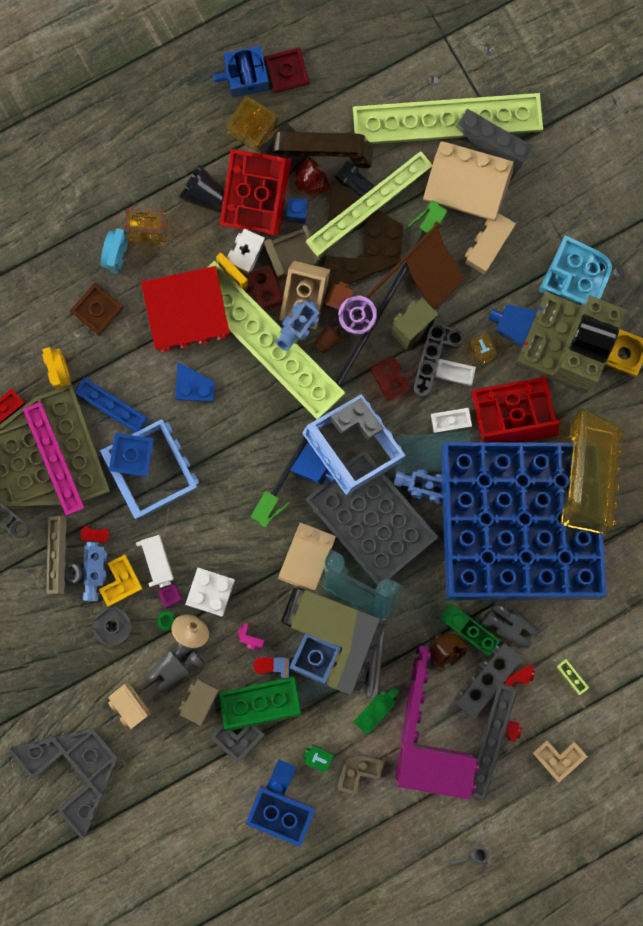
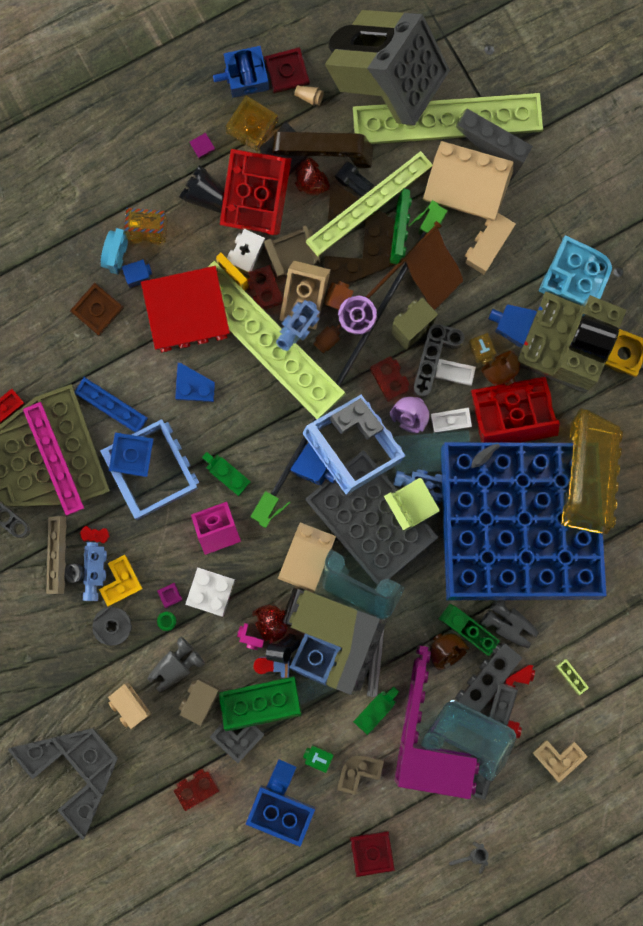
yellow piece [42,347,71,390] -> none
white brick [136,535,174,588] -> none
tan dish [171,615,209,648] -> none
blue brick [287,198,307,223] -> none
none -> blue brick [122,260,153,288]
none -> clear red brick [174,769,220,811]
none -> magenta tile [189,133,215,159]
none -> dark pink slope [191,502,241,555]
none -> green hinge [202,452,251,497]
none -> clear red cylinder [252,605,289,644]
none -> black piece [266,633,300,664]
none -> tan cone [295,85,324,106]
none -> piece [325,10,450,125]
none -> dark red tile [350,831,395,877]
none -> yellowish green bracket [384,478,440,530]
none -> green plate [390,188,412,264]
none -> lavender cylinder [390,397,429,433]
none -> clear light blue windscreen [421,700,516,782]
none -> dark grey bar [472,444,500,468]
none -> reddish brown cylinder [481,350,520,386]

